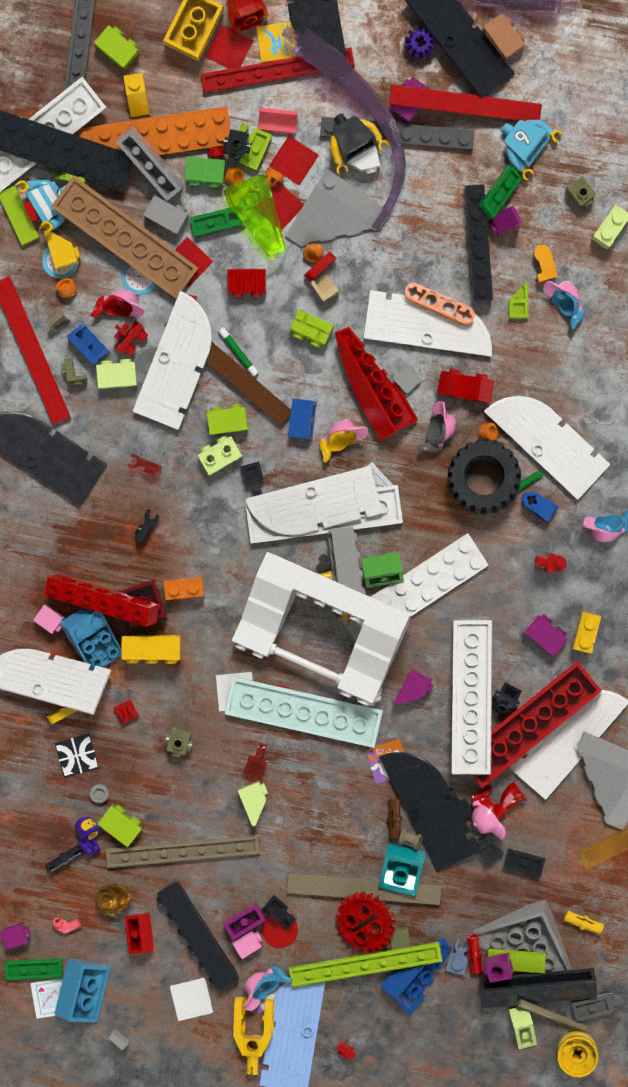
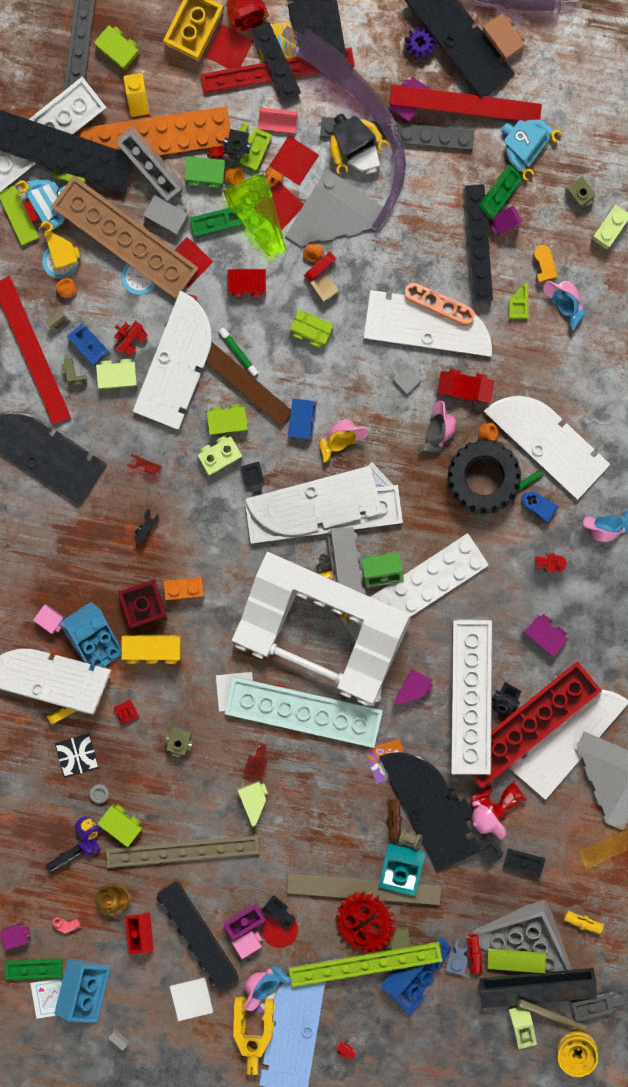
red brick [44,574,160,626] -> none
red hair [91,289,145,318] -> none
red wedge [334,327,418,441] -> none
magenta brick [483,953,514,983] -> none
yellow brick [571,611,601,654] -> none
none -> black plate [252,22,301,101]

